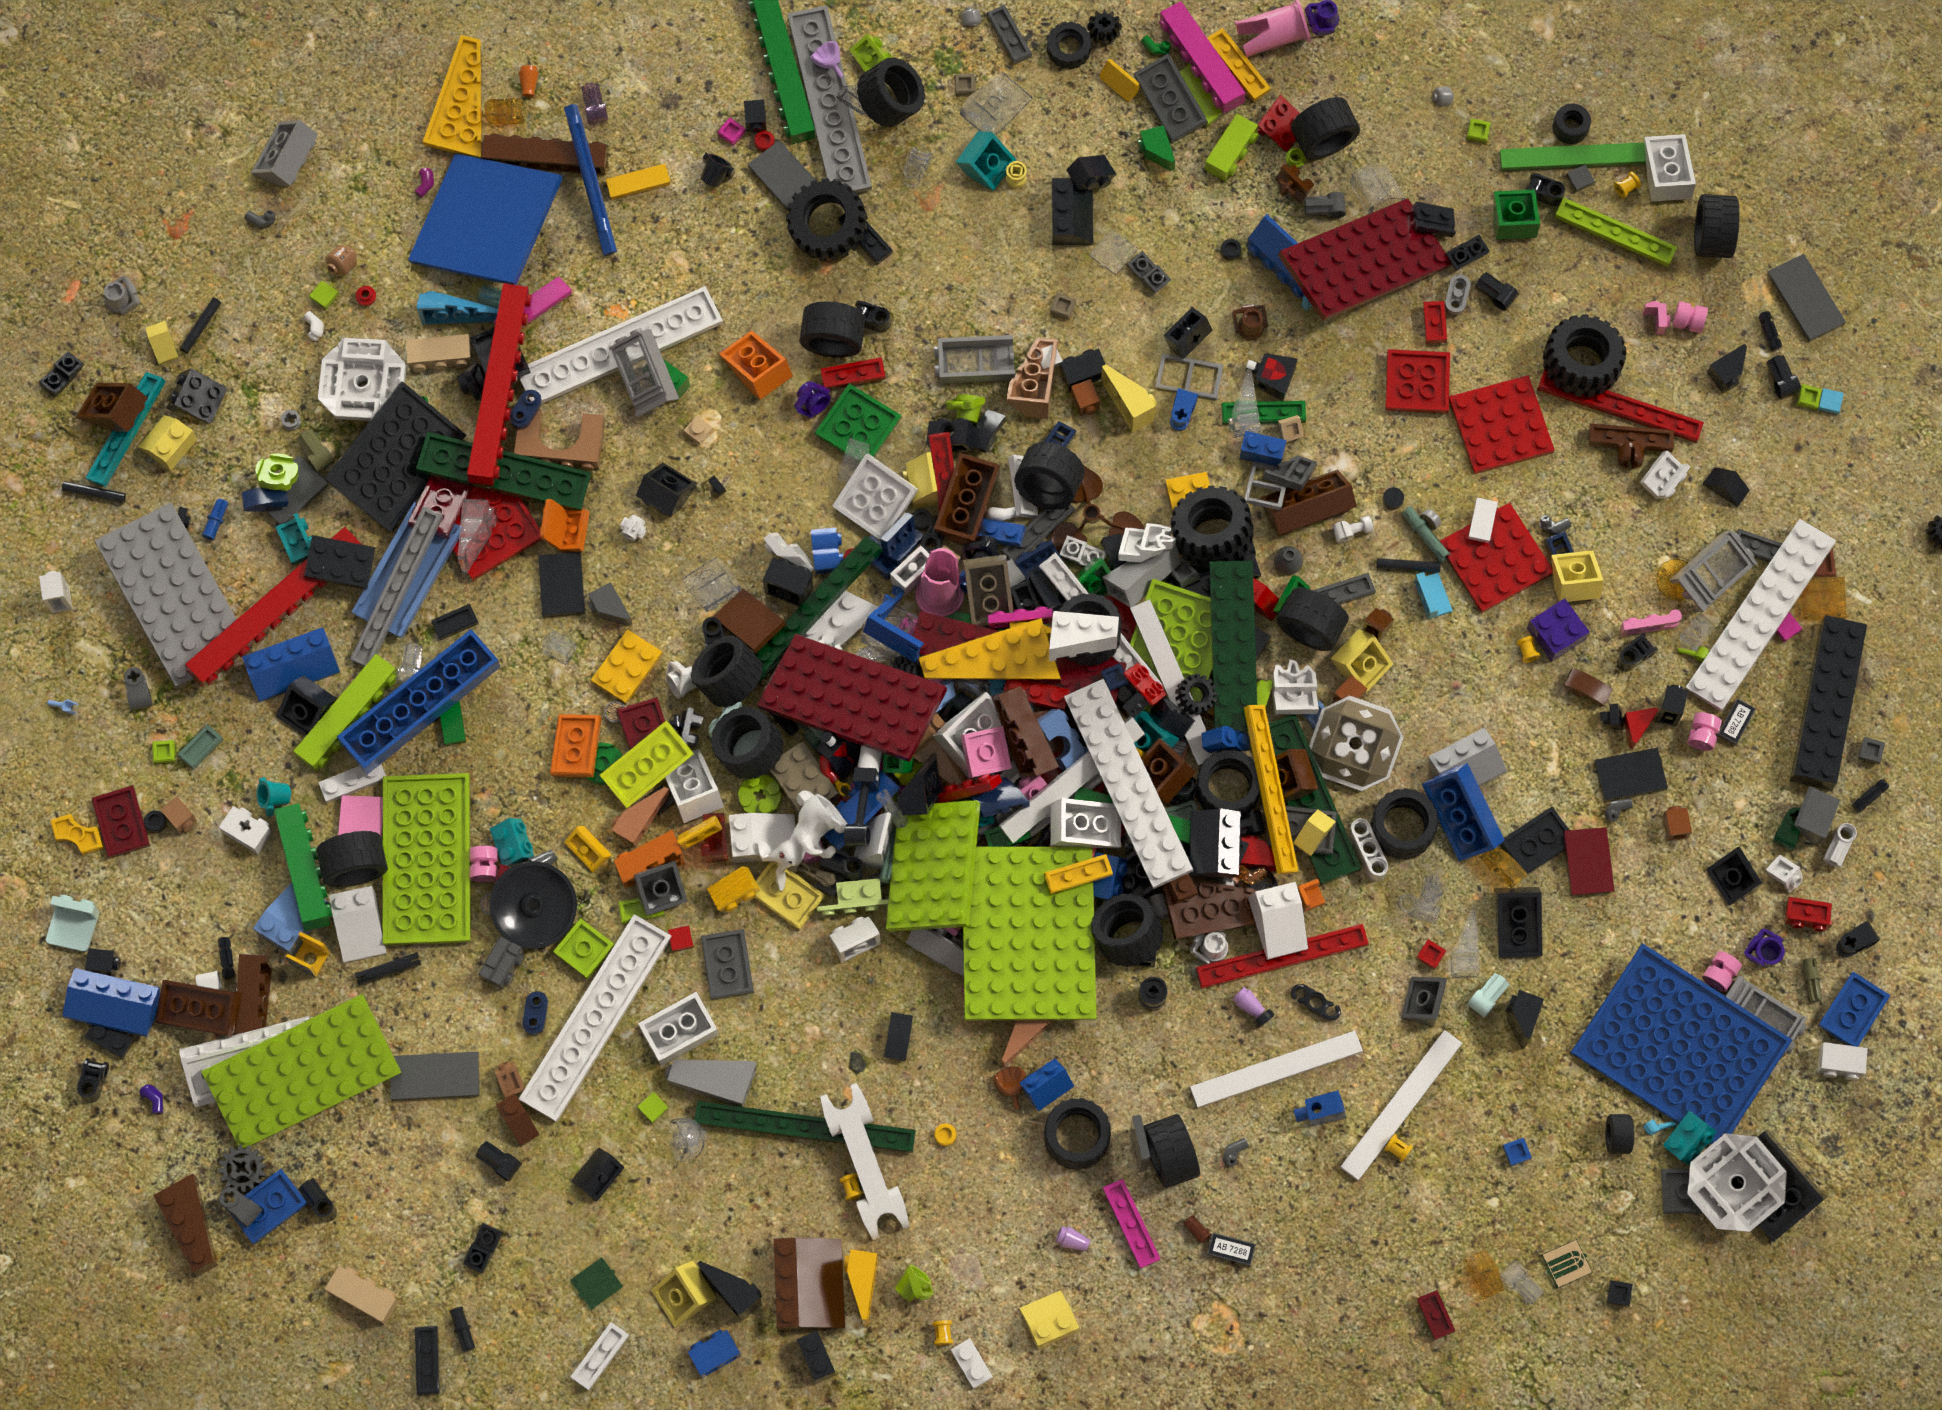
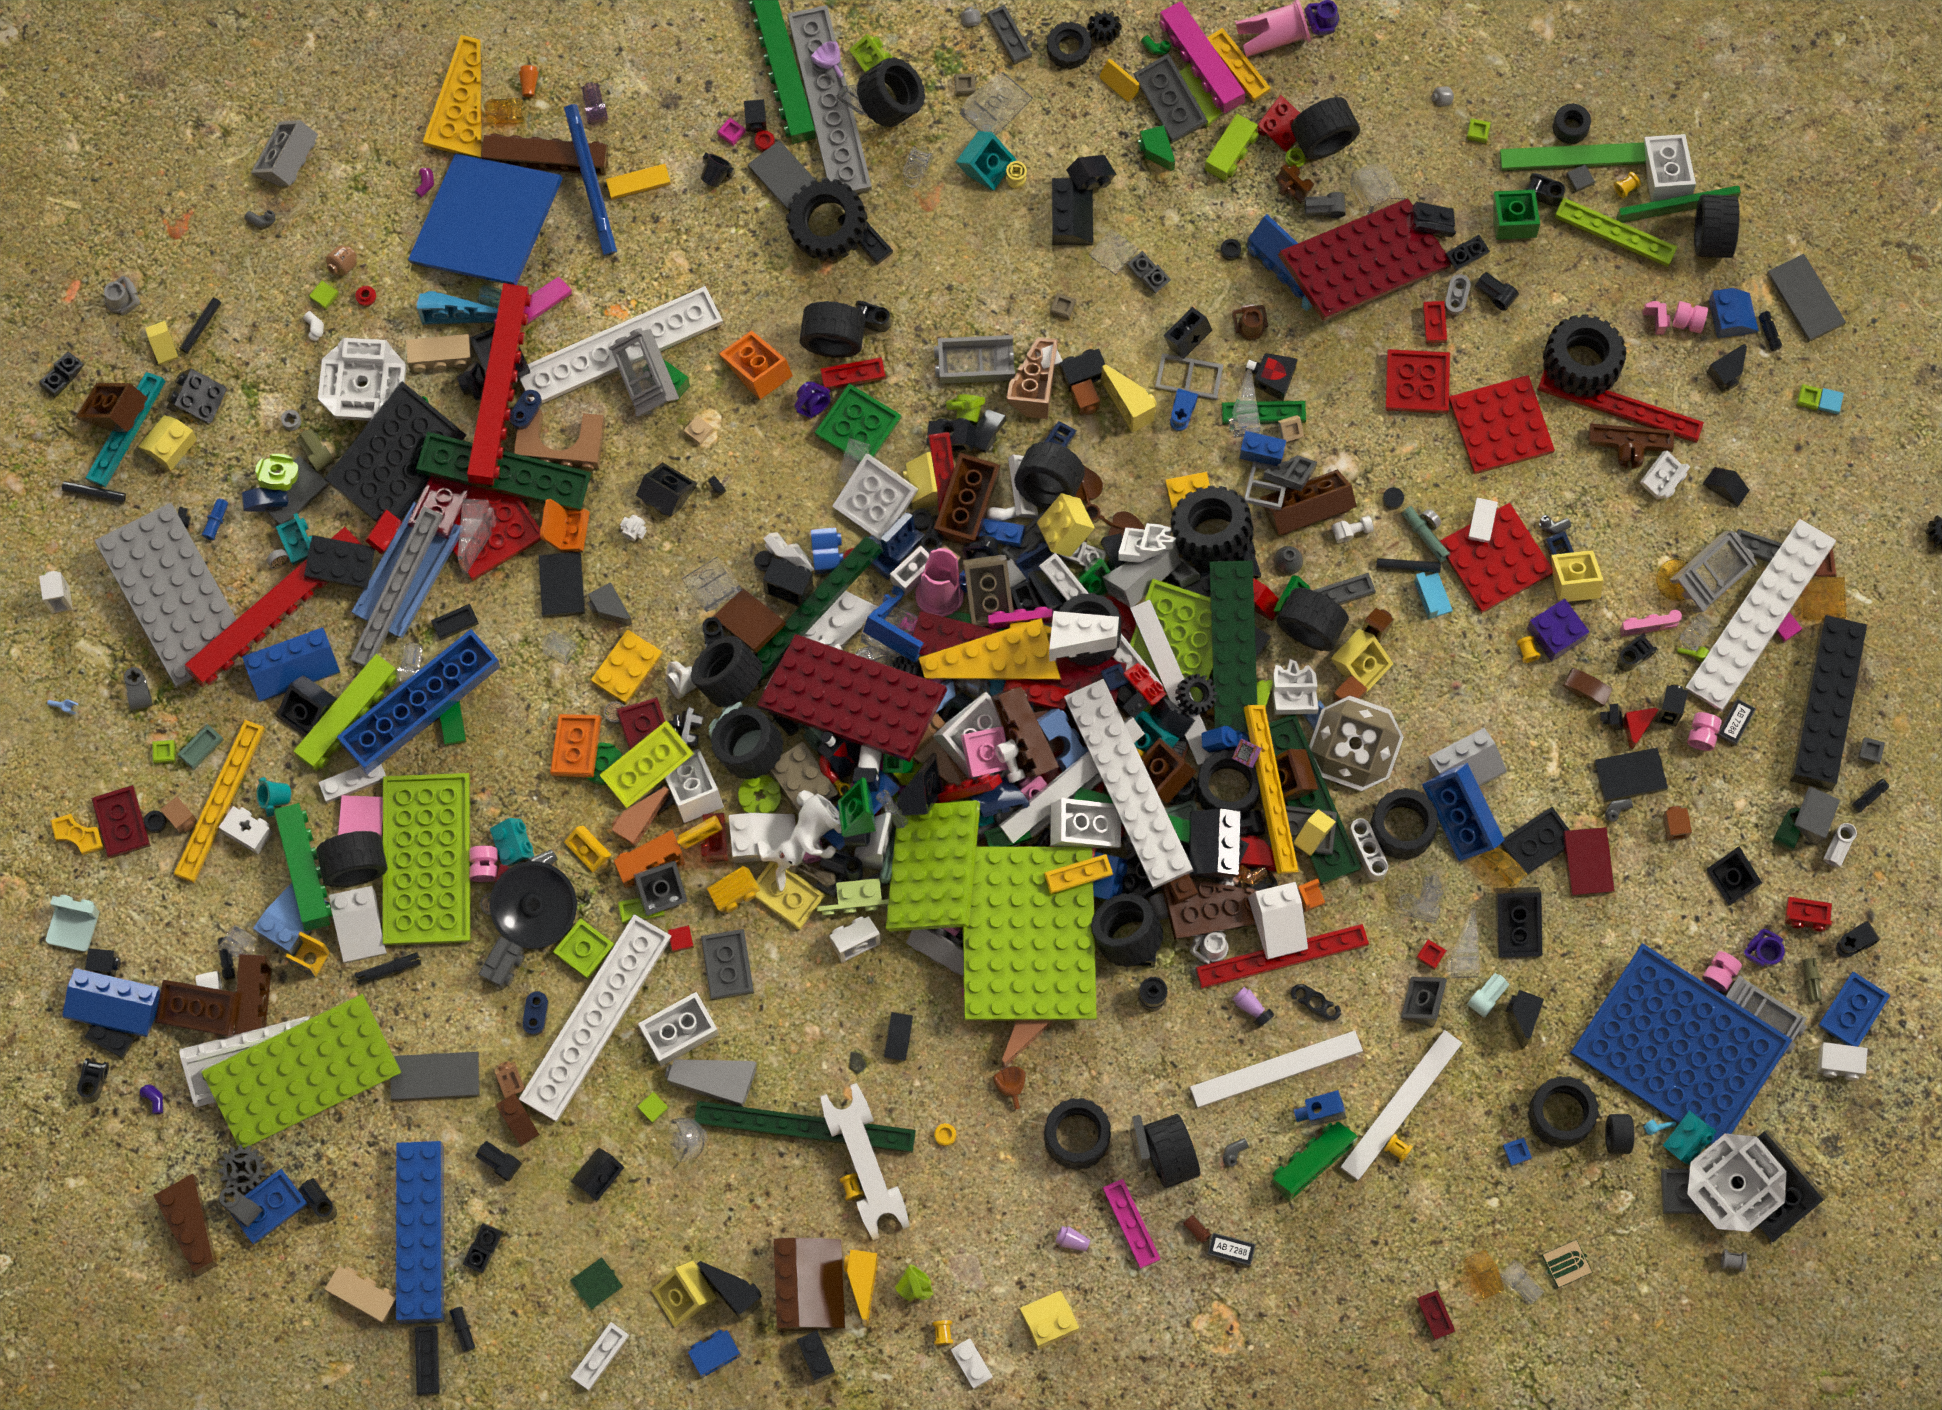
blue brick [1019,1058,1074,1111] -> none
black plate [1606,1280,1633,1307] -> none
black piece [1766,355,1801,399] -> none
white bracket [1766,855,1803,893] -> none
none -> yellow tile [174,720,265,883]
none -> clear brick [218,925,257,957]
none -> tile [266,549,289,569]
none -> red tile [365,509,402,554]
none -> blue brick [396,1141,444,1324]
none -> black plate [754,551,775,572]
none -> green slope [838,777,876,837]
none -> white leg [995,739,1026,783]
none -> light yellow brick [1037,493,1095,557]
none -> tile [1232,739,1262,768]
none -> green slope [1271,1121,1358,1202]
none -> black tyre [1528,1076,1599,1148]
none -> green tile [1616,185,1741,223]
none -> blue slope [1709,288,1759,338]
none -> light grey bush [1720,1249,1747,1272]

